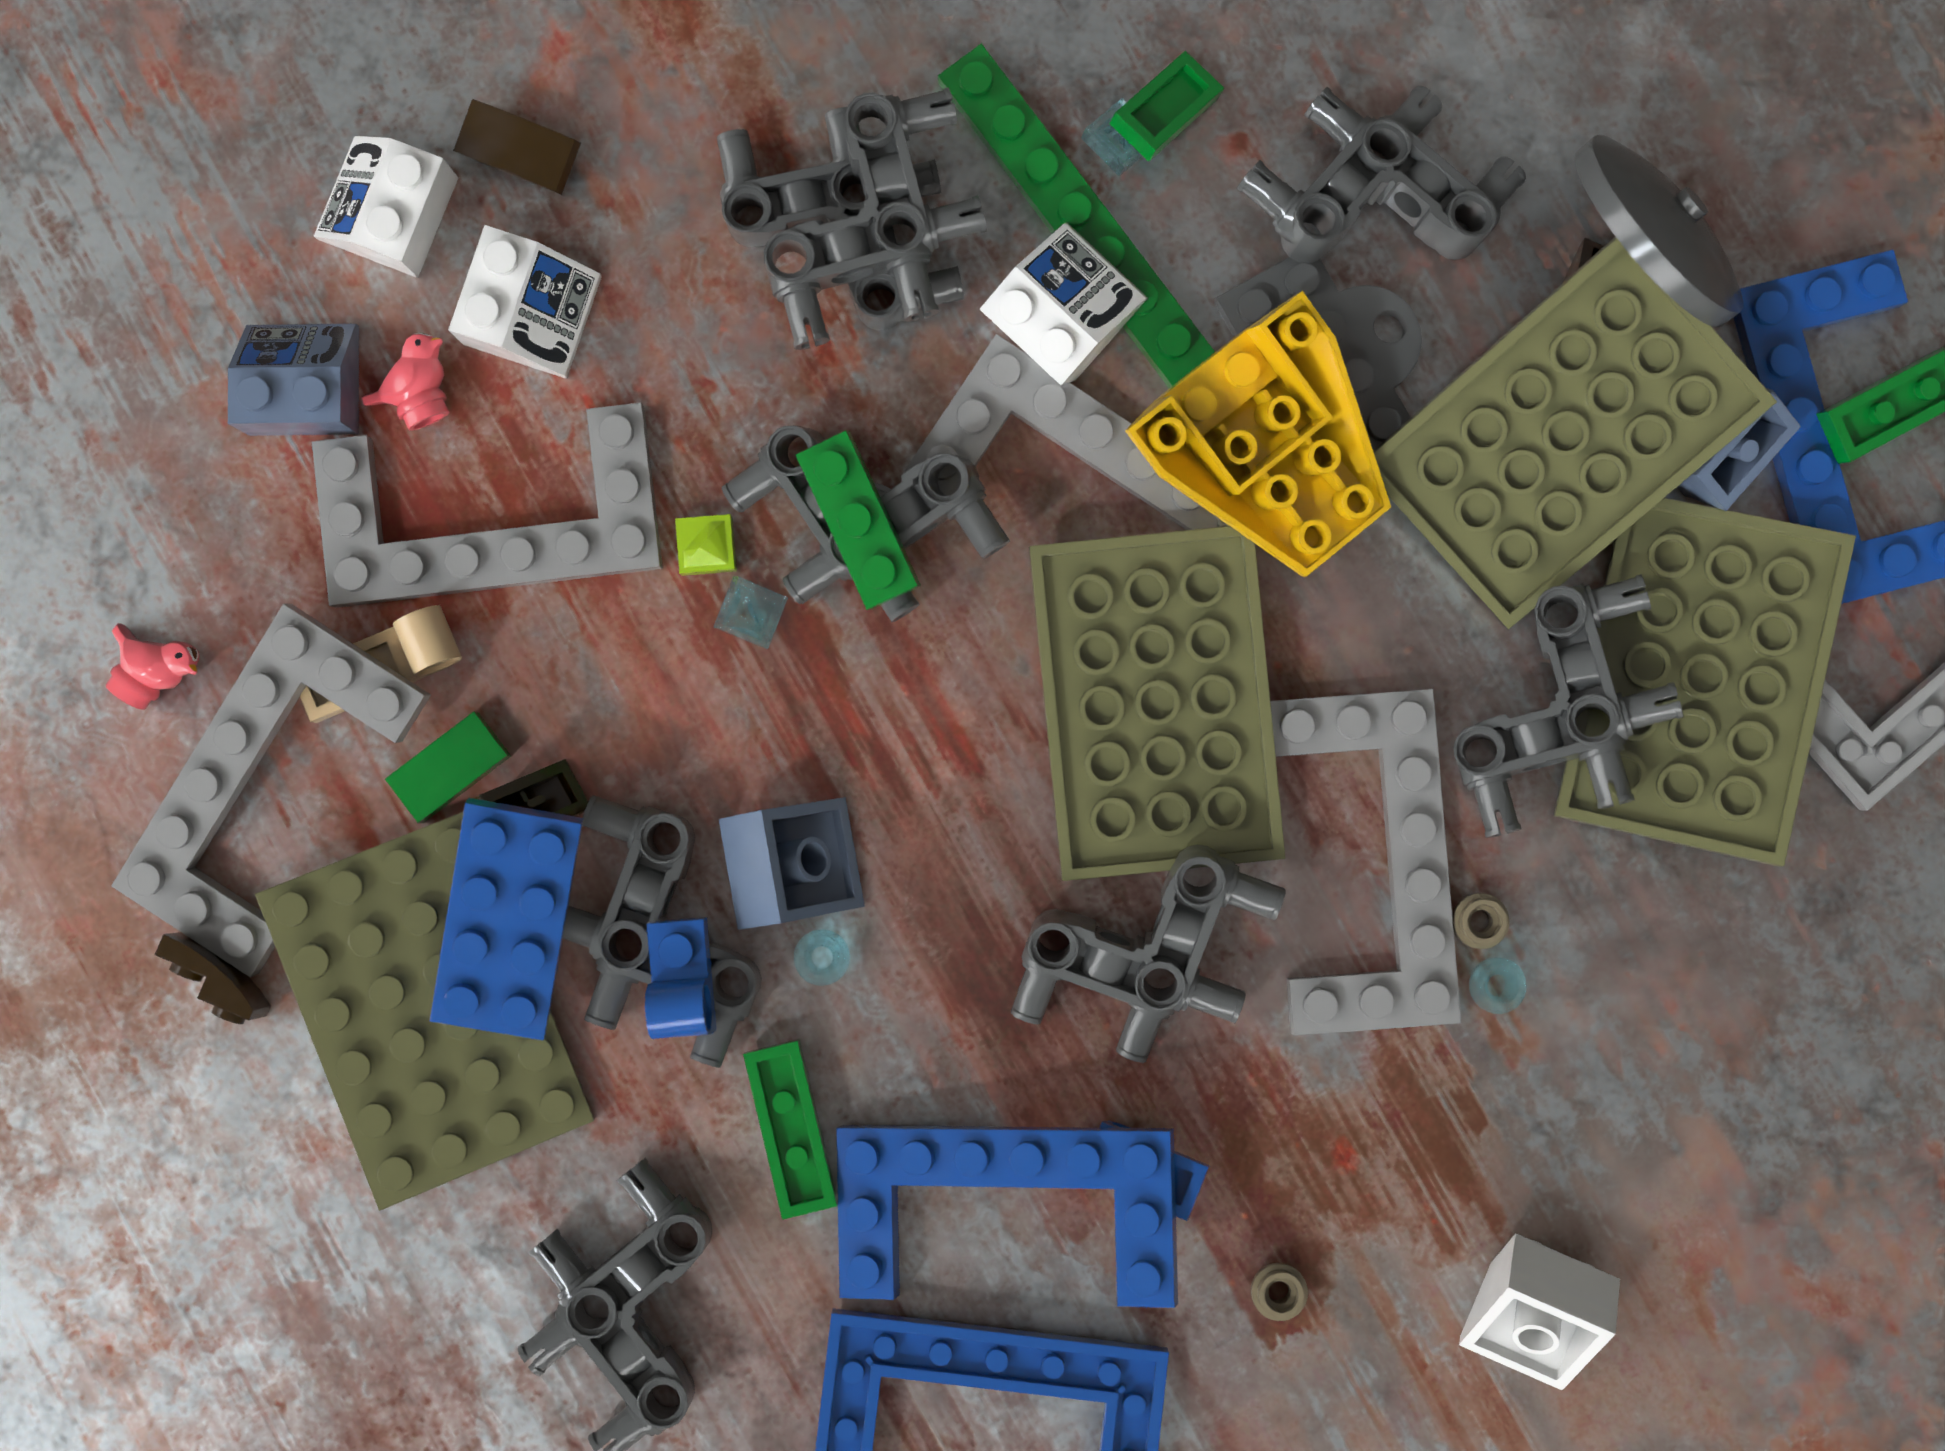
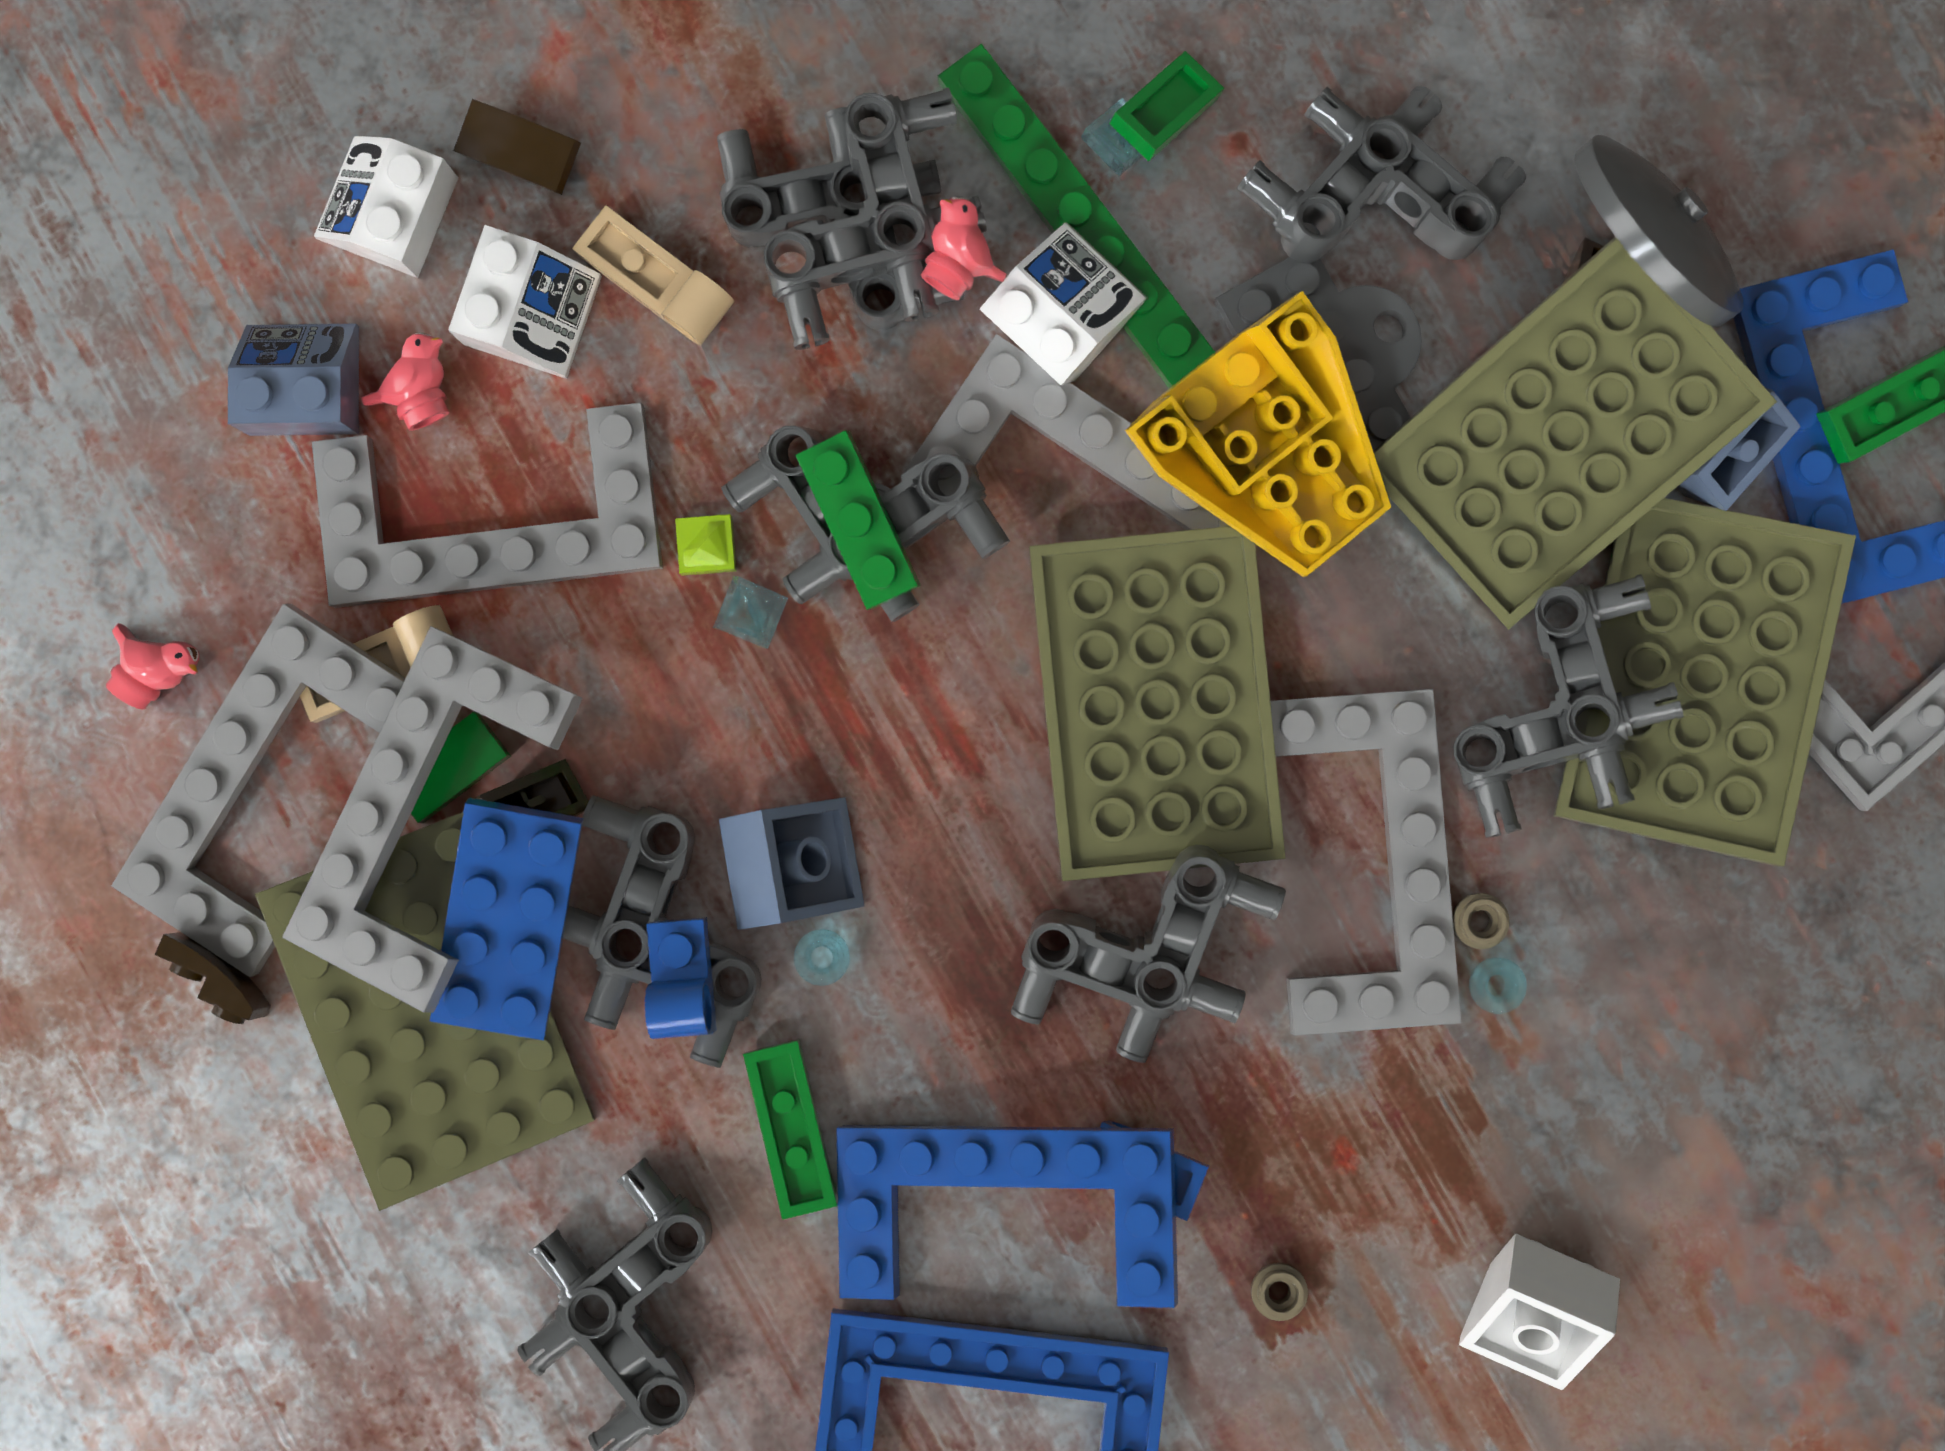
none -> light grey plate [282,626,583,1013]
none -> tan plate [572,205,735,346]
none -> coral animal [921,196,1007,300]

